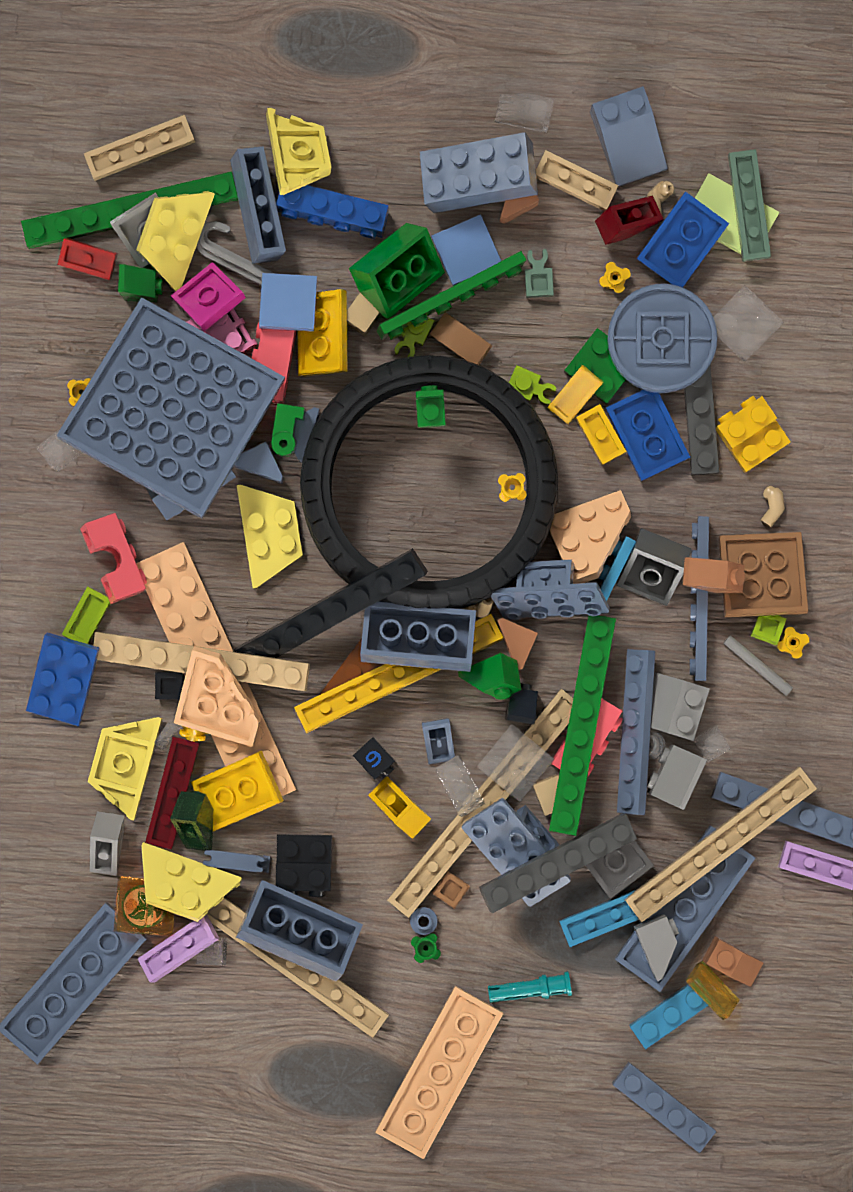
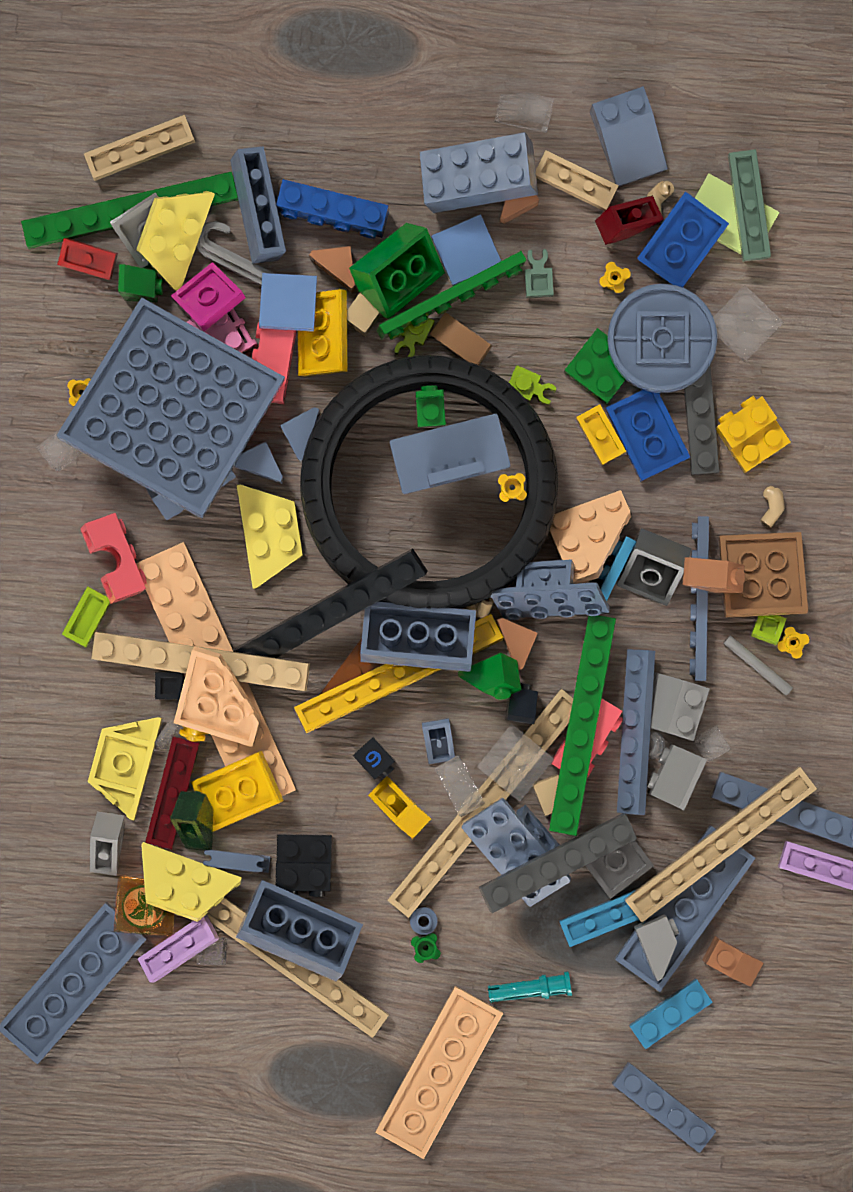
blue plate [26,632,99,726] -> none
light yellow wing [266,108,332,195] -> none
green leg [271,403,306,457] -> none
medium nougat tile [432,870,470,909] -> none
yellow tile [547,365,603,424] -> none
clear yellow tile [686,960,740,1020] -> none
none -> nougat slope [309,246,356,293]
none -> sand blue bracket [390,414,510,494]

